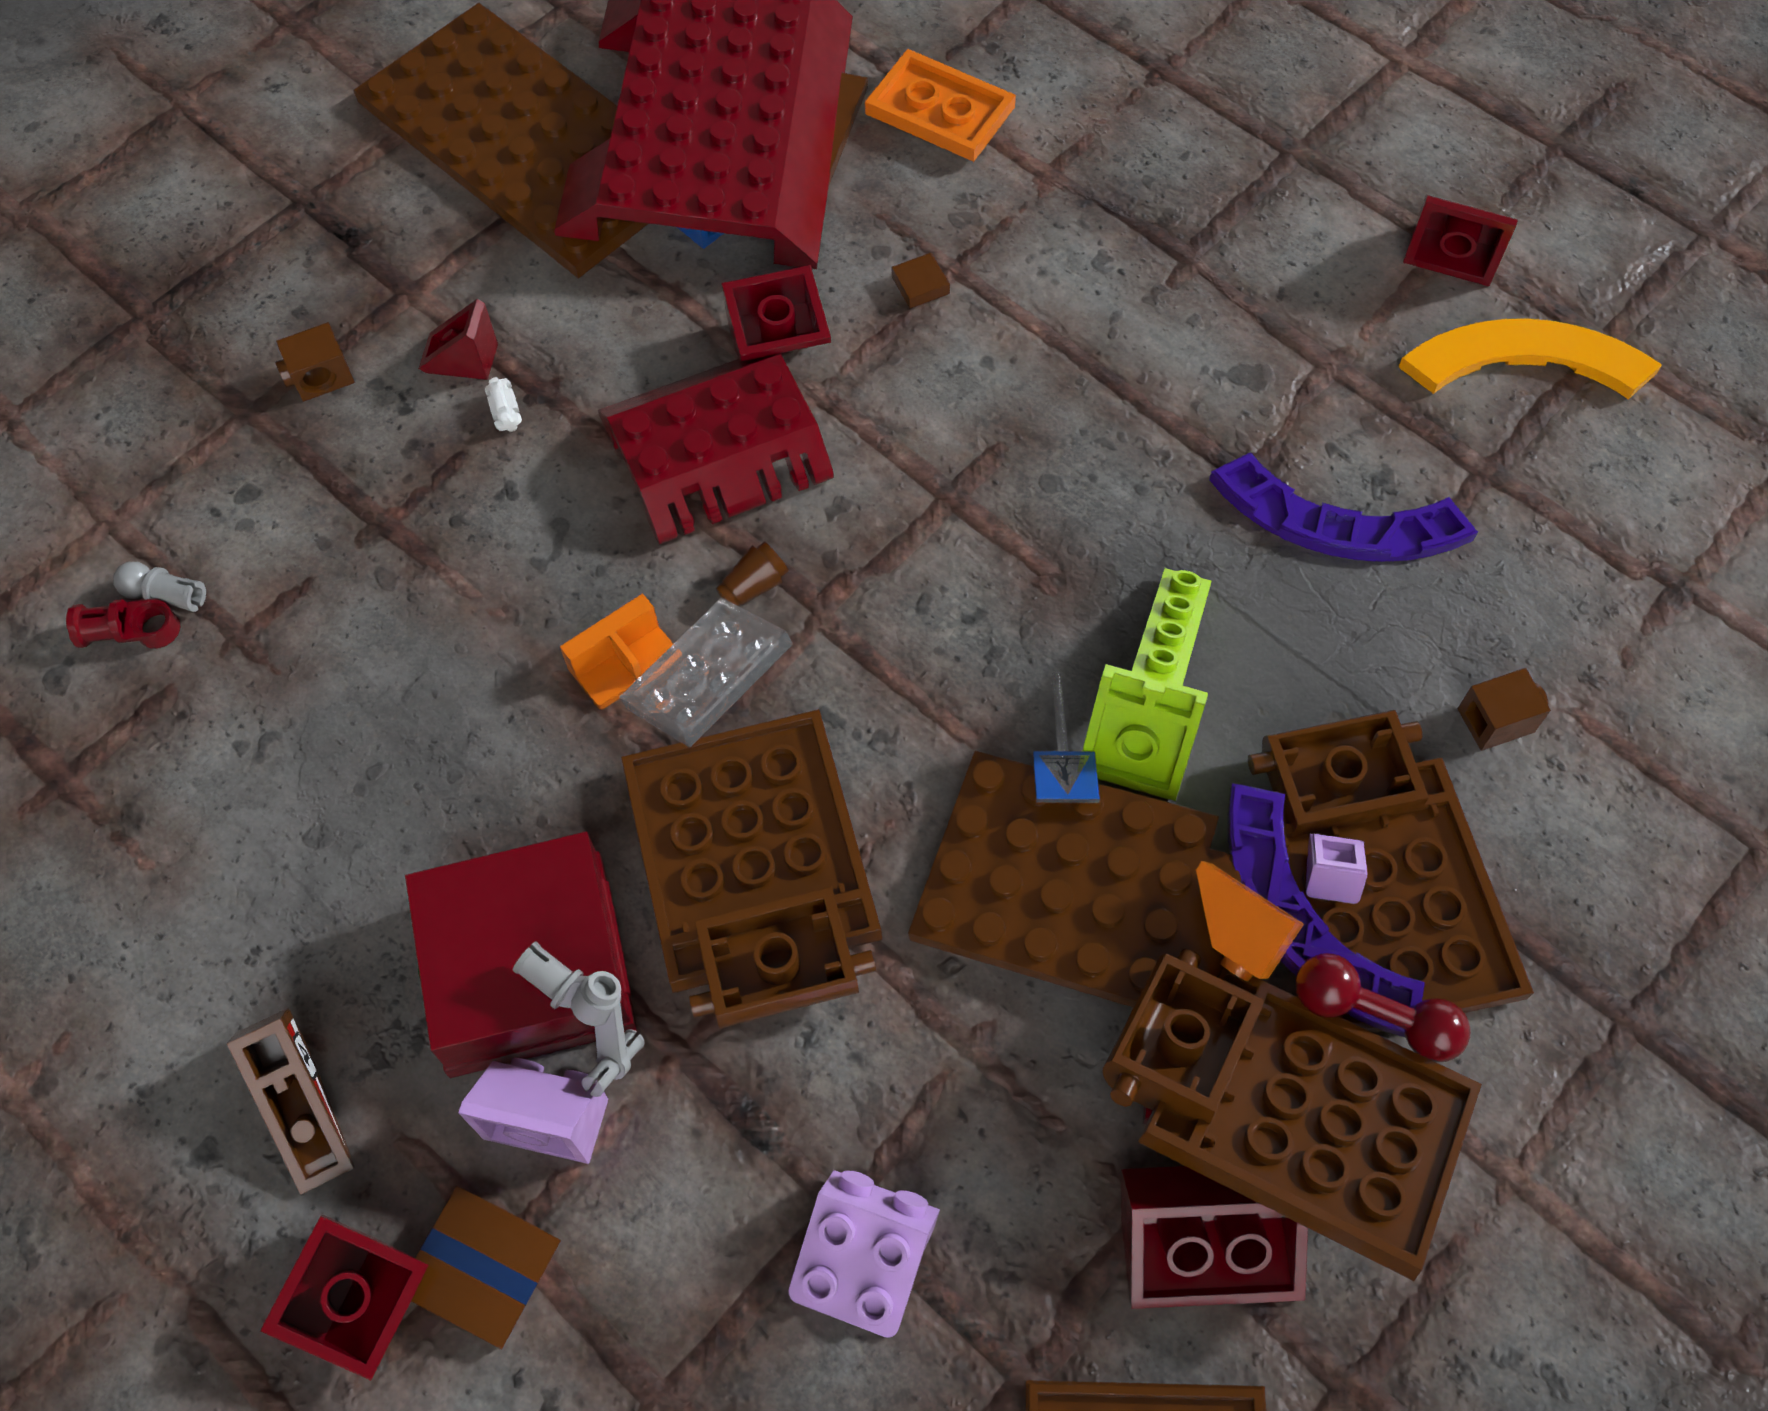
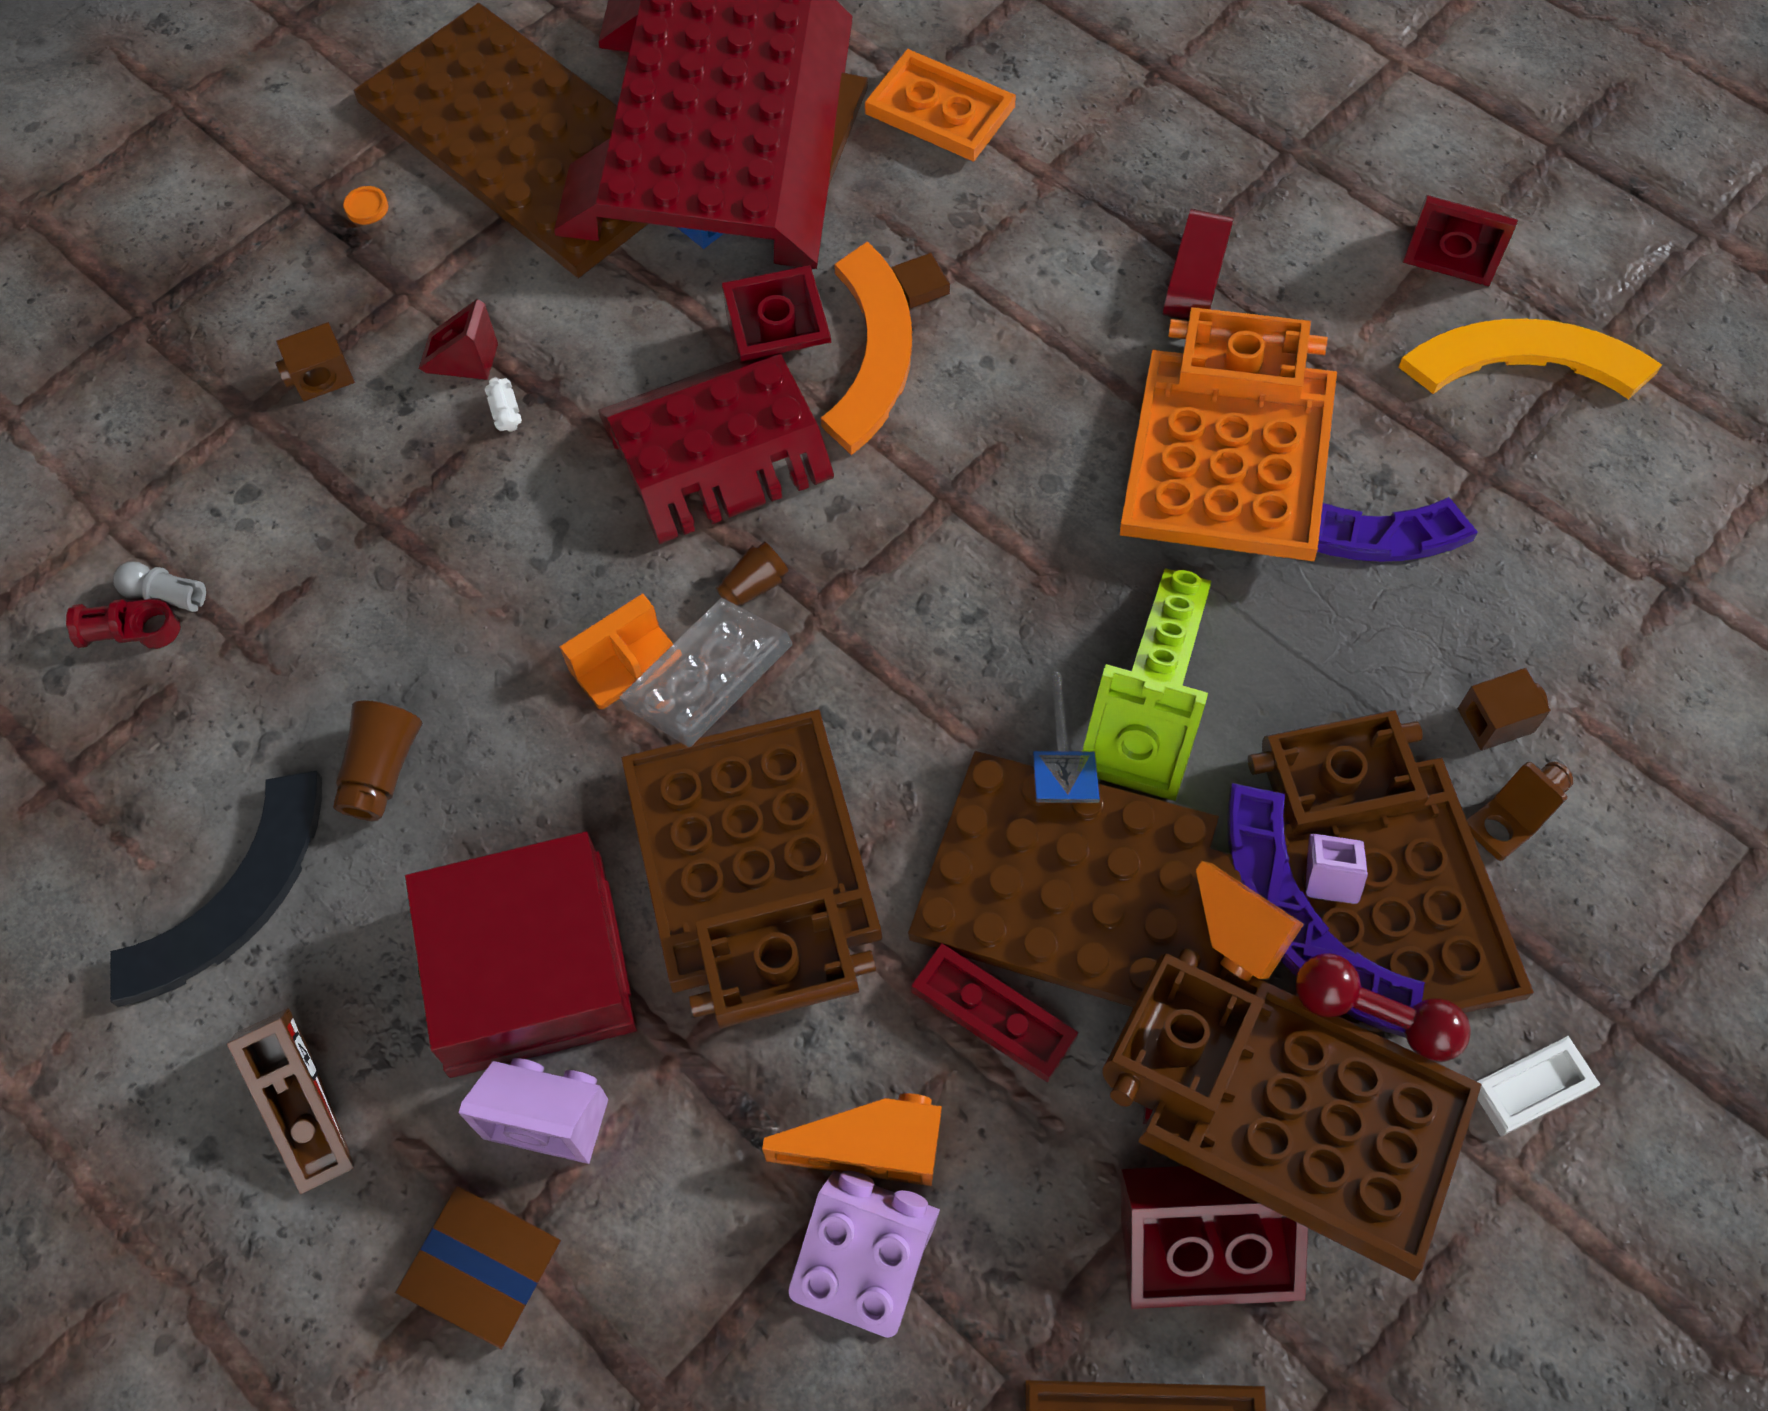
dark red slope [260,1215,429,1380] -> none
light grey pin [512,941,645,1097] -> none
none -> black tile [110,770,322,1007]
none -> reddish brown plant [333,700,423,821]
none -> orange piece [343,186,389,225]
none -> orange slope [762,1093,942,1186]
none -> orange tile [821,241,912,455]
none -> dark red plate [911,943,1079,1083]
none -> orange plate [1120,307,1337,562]
none -> dark red beam [1162,209,1234,321]
none -> reddish brown bracket [1467,761,1573,861]
none -> white tile [1477,1036,1600,1137]

